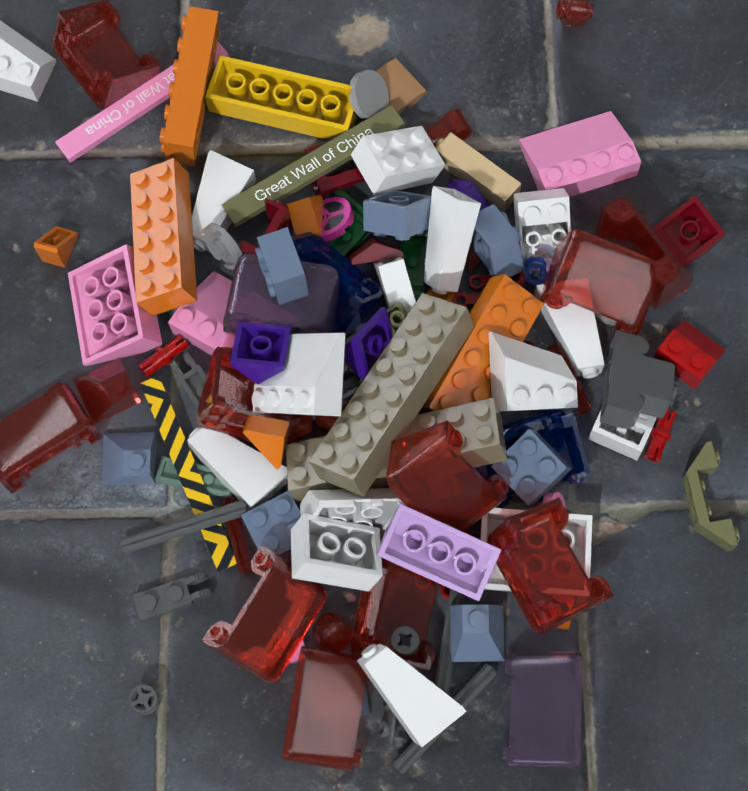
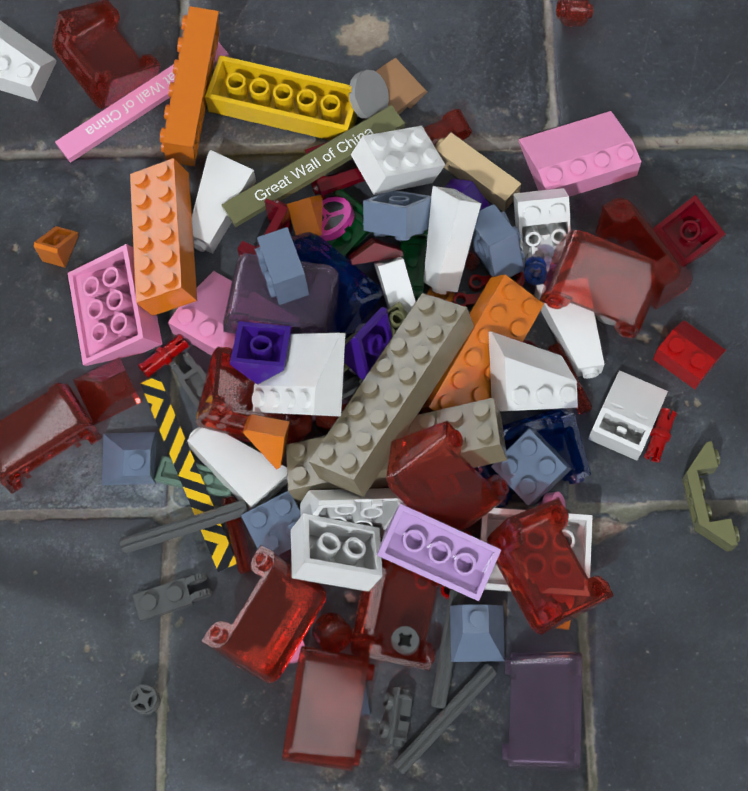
light grey tile [202,223,243,270] -> none
white slope [357,643,466,747] -> none
dark grey brick [600,330,677,429] -> none

